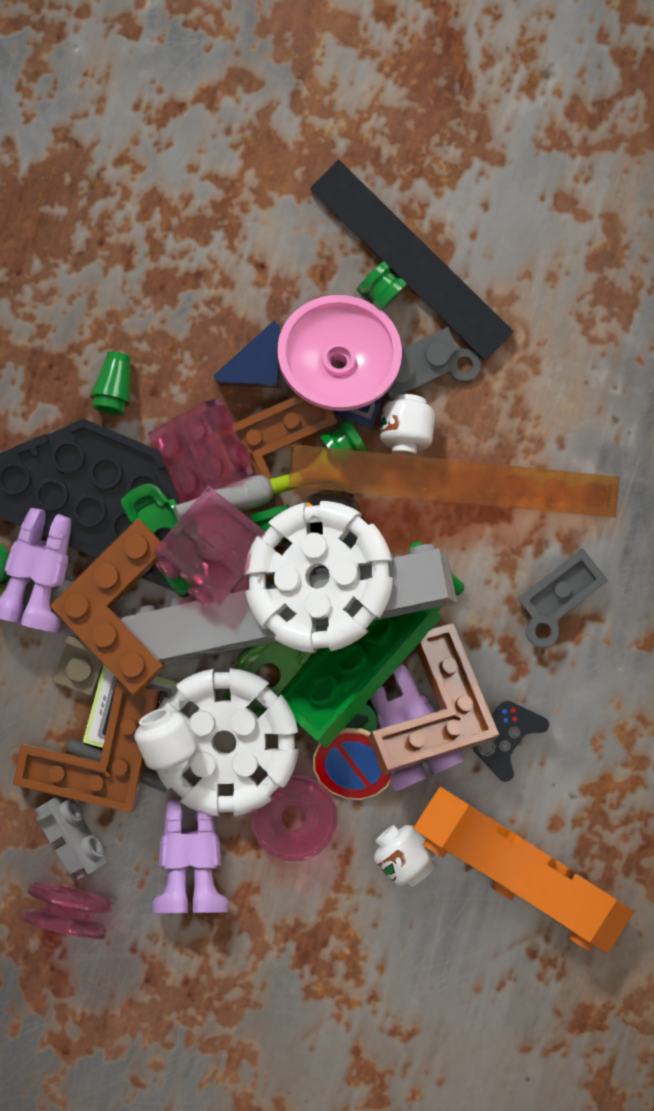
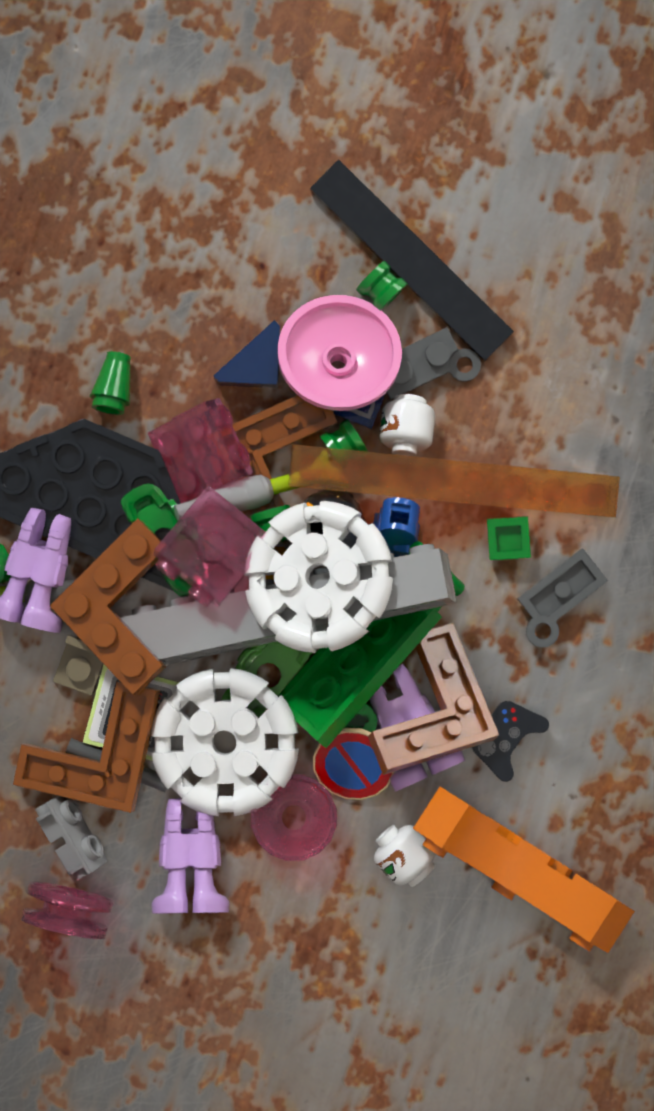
white head [134,708,196,774] -> none
none -> blue leg [373,497,420,558]
none -> green plate [487,516,531,560]

